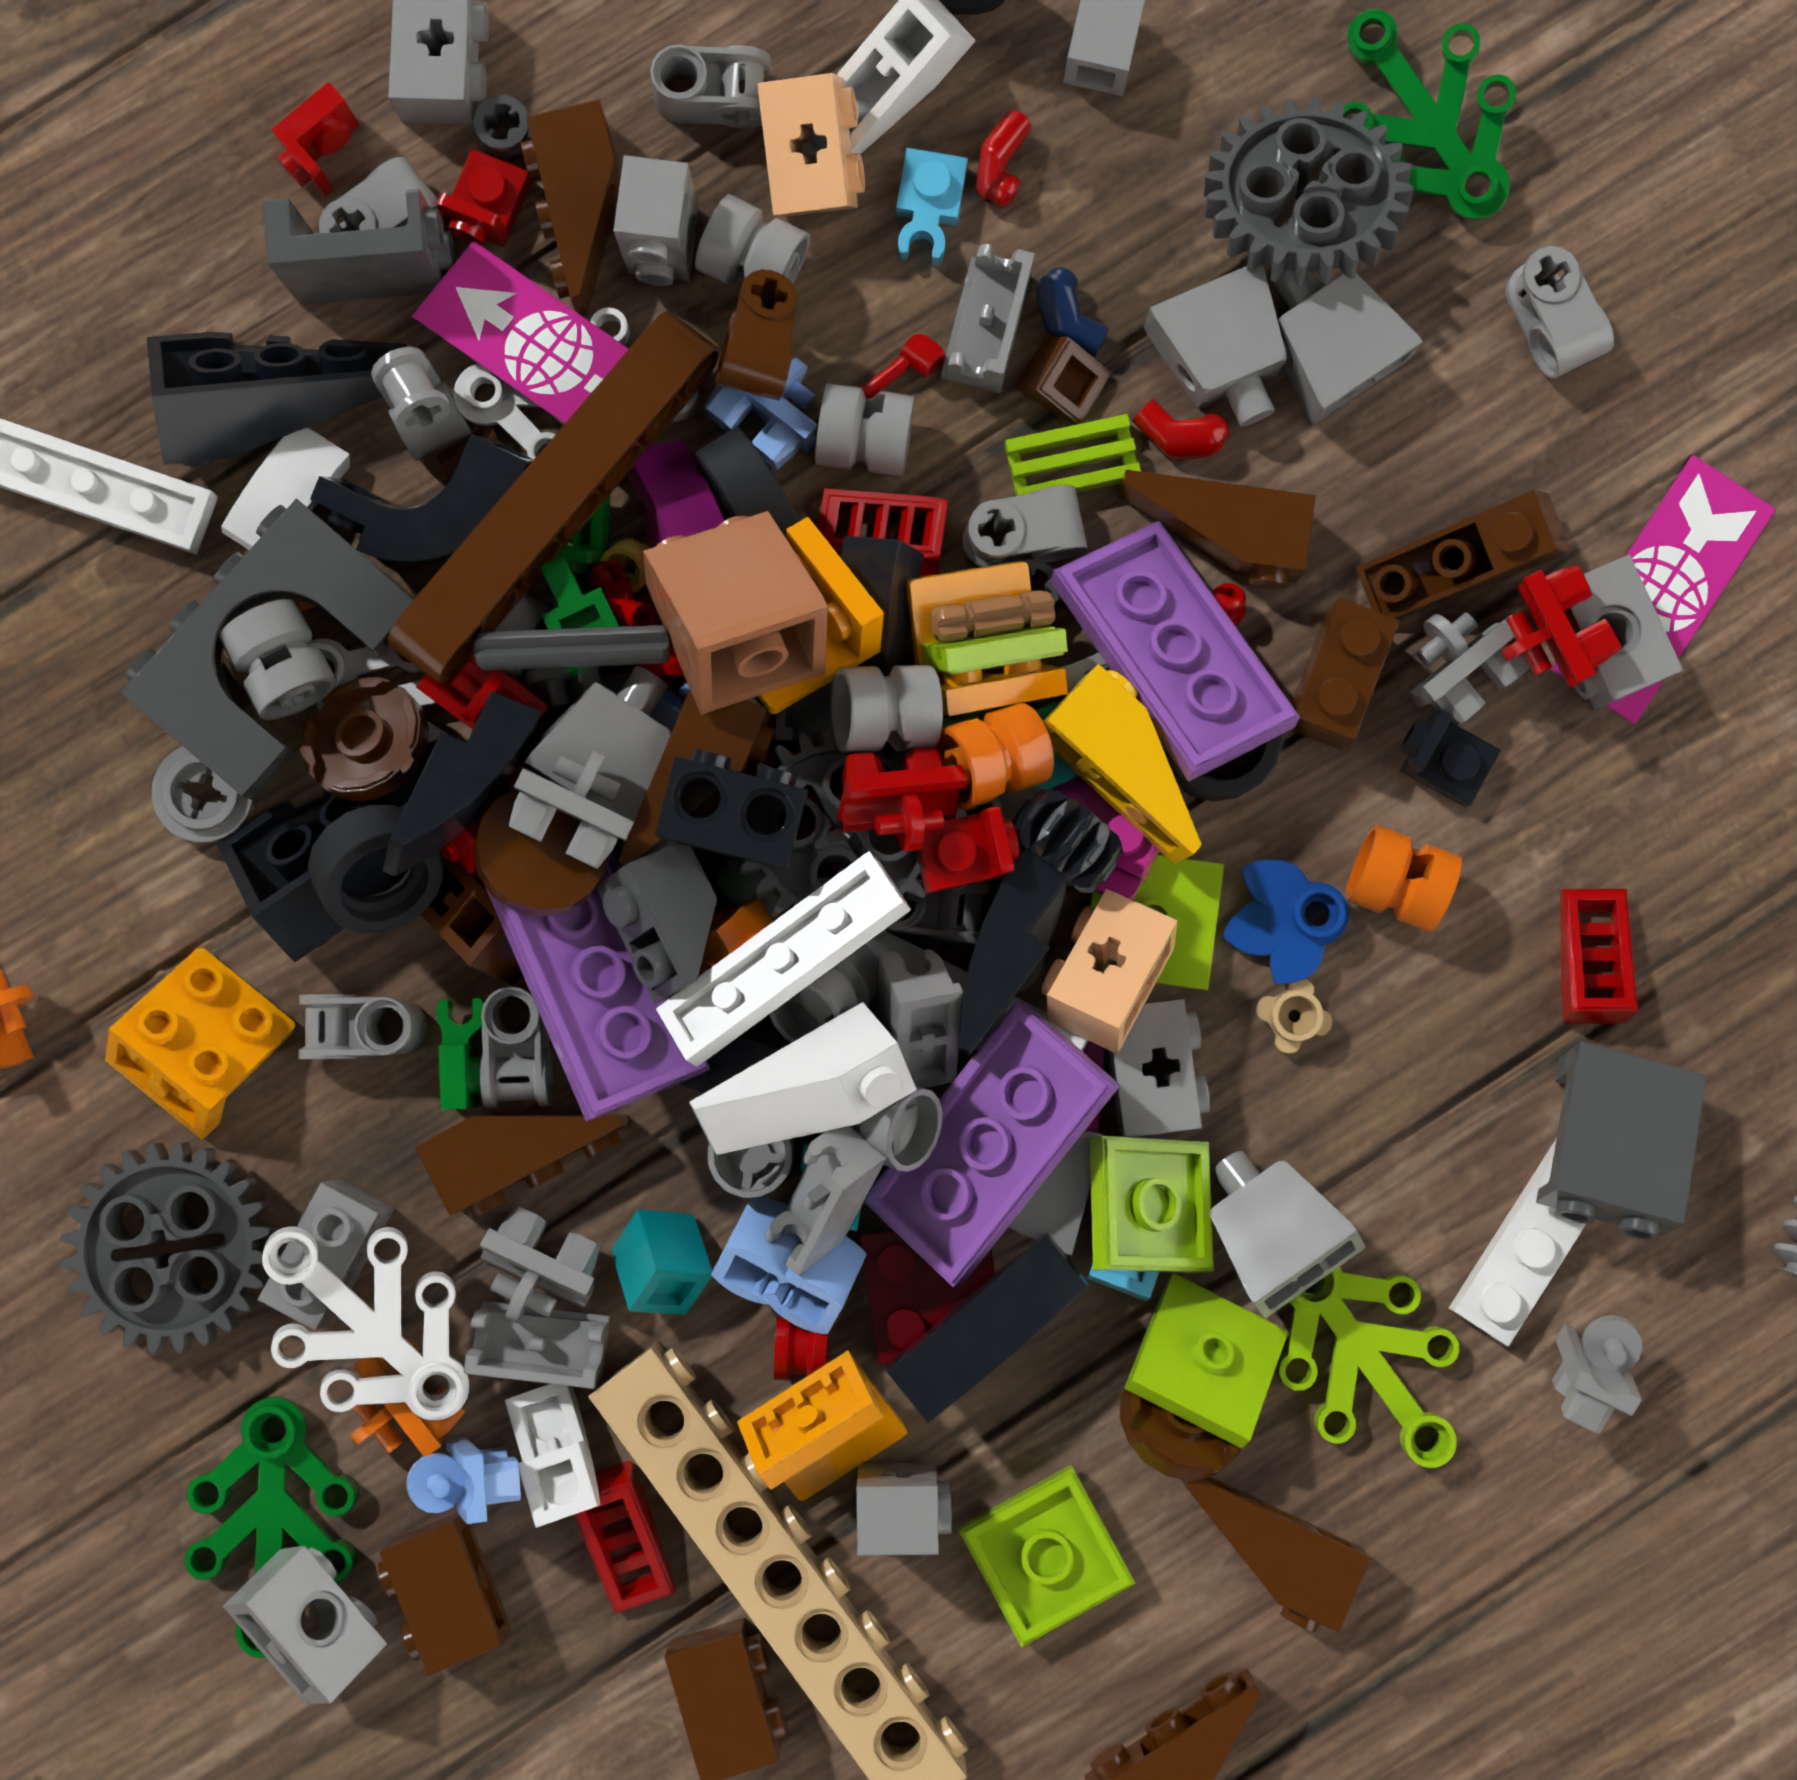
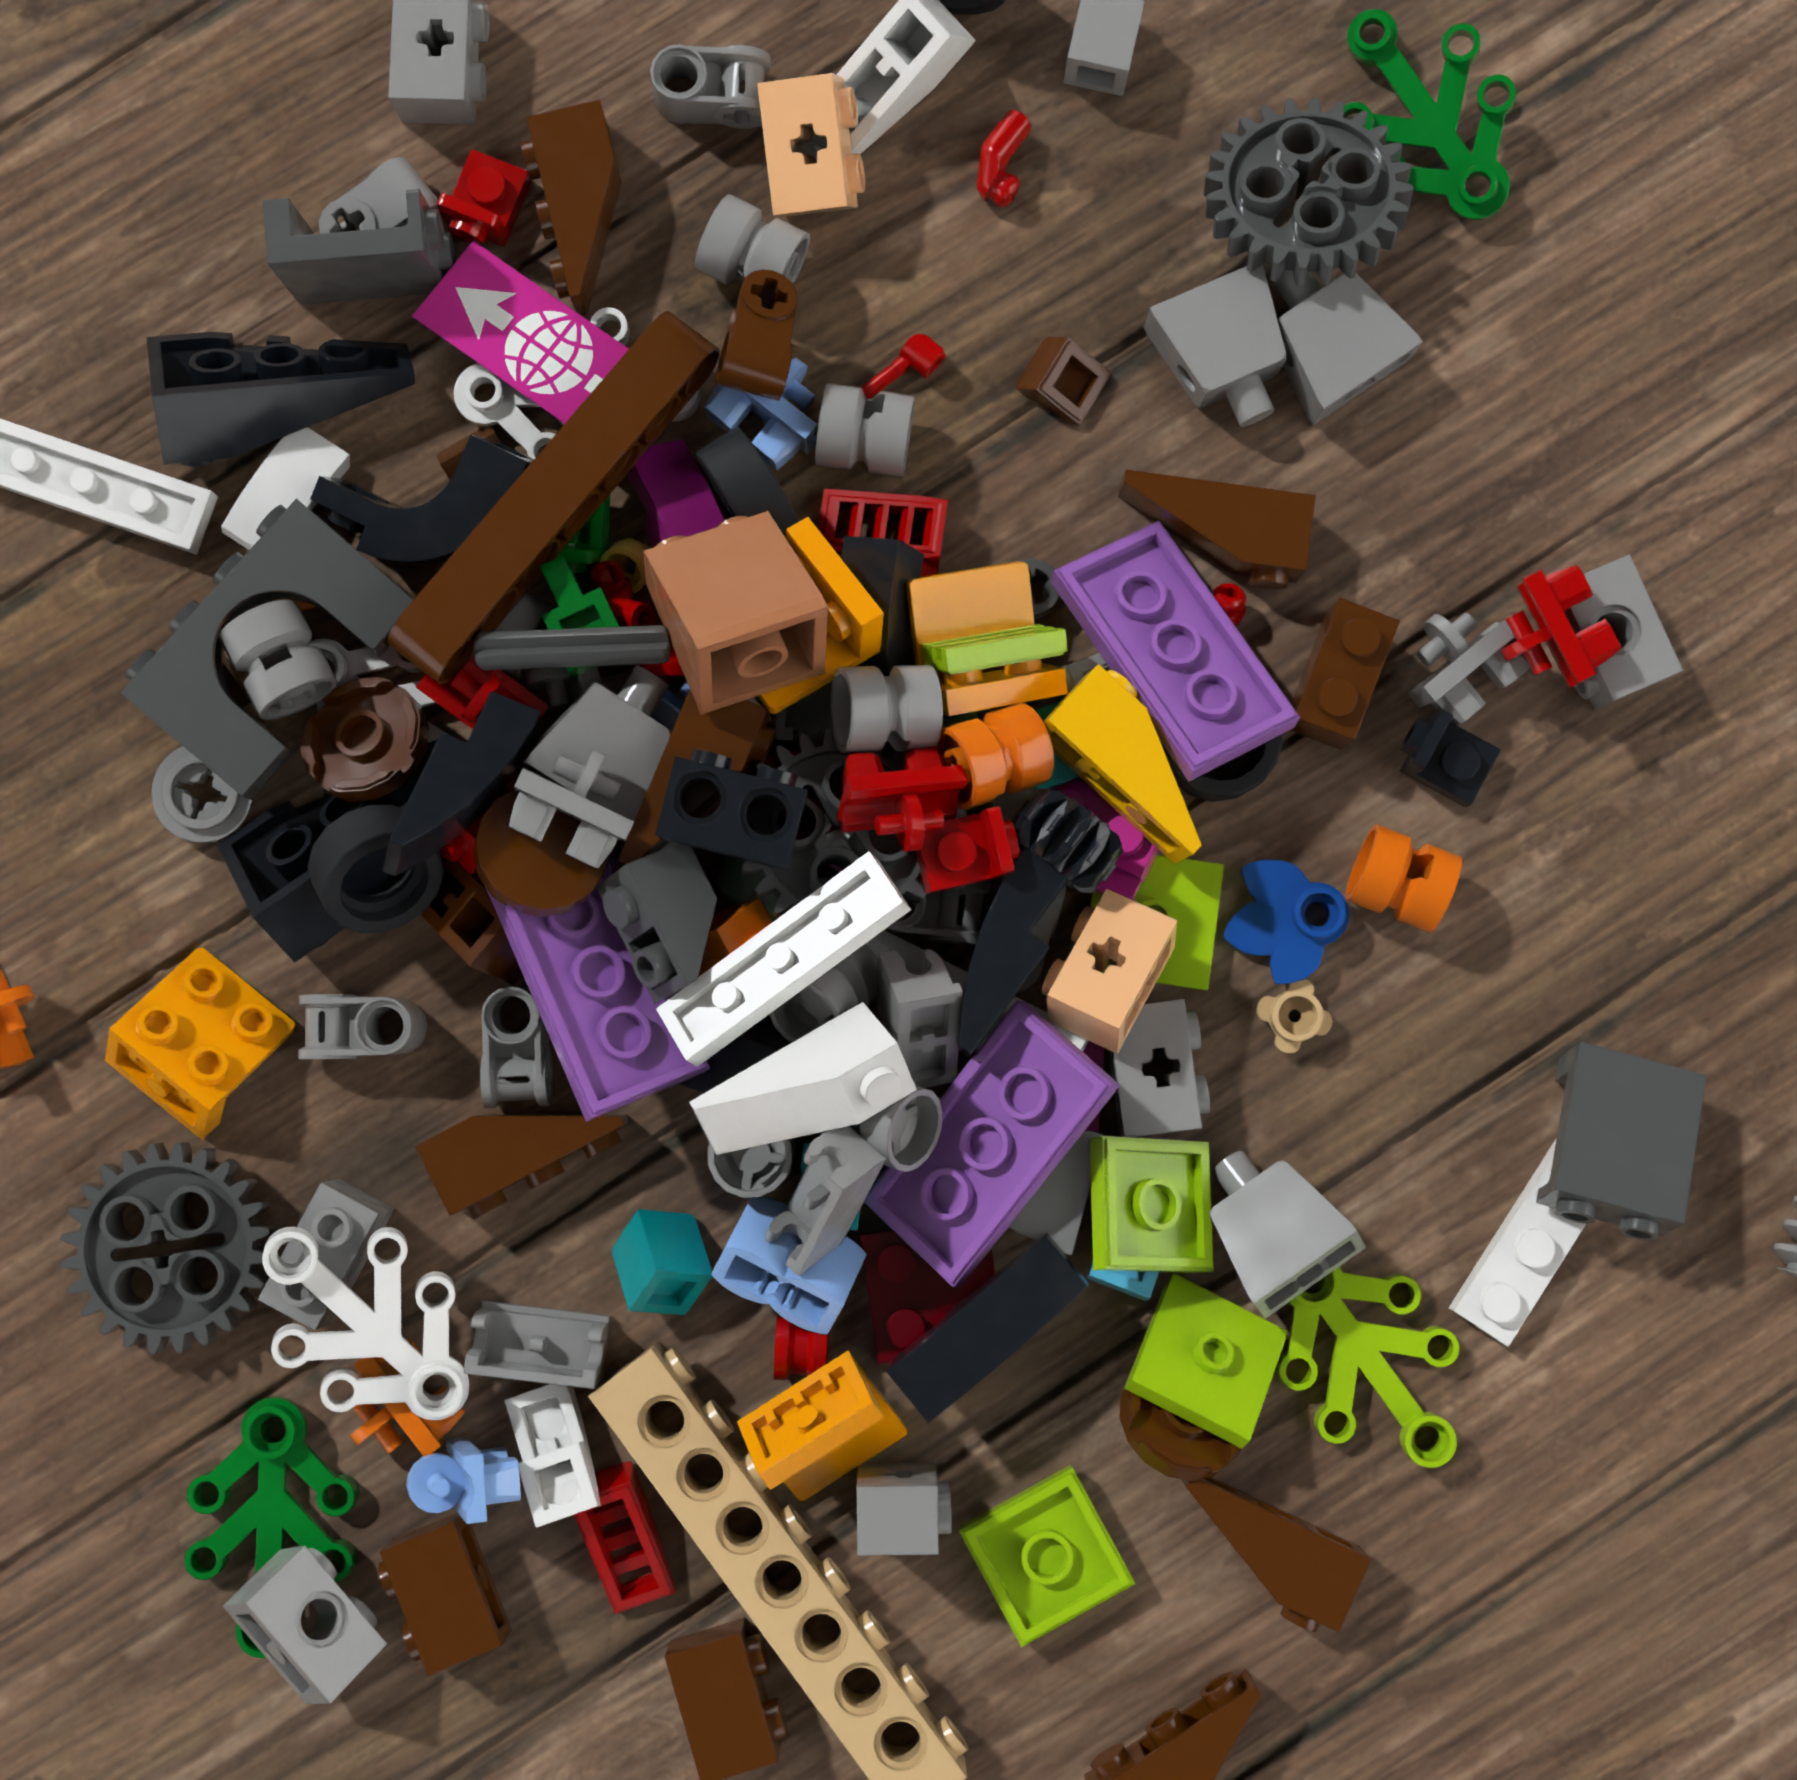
red bracket [271,82,359,197] -> none
light grey piece [371,347,472,461] -> none
green plate [436,998,486,1110] -> none
dark grey bush [473,94,532,161] -> none
light grey hips [480,1206,600,1324] -> none
light grey brick [613,155,699,286] -> none
medium azure plate [896,148,968,267] -> none
medium nougat axle [930,590,1055,643] -> none
light grey hinge [940,244,1035,394] -> none
light grey piece [962,485,1088,568] -> none
lime tile [1004,414,1141,496] -> none
dark blue arm [1036,267,1110,357] -> none
red arm [1132,399,1229,461] -> none
reddish brown slope [1355,490,1571,619] -> none
light grey piece [1505,246,1614,379] -> none
dark pink sticker [1551,454,1776,724] -> none
light grey hips [1552,1315,1643,1434] -> none
red slope [1560,889,1638,1024] -> none

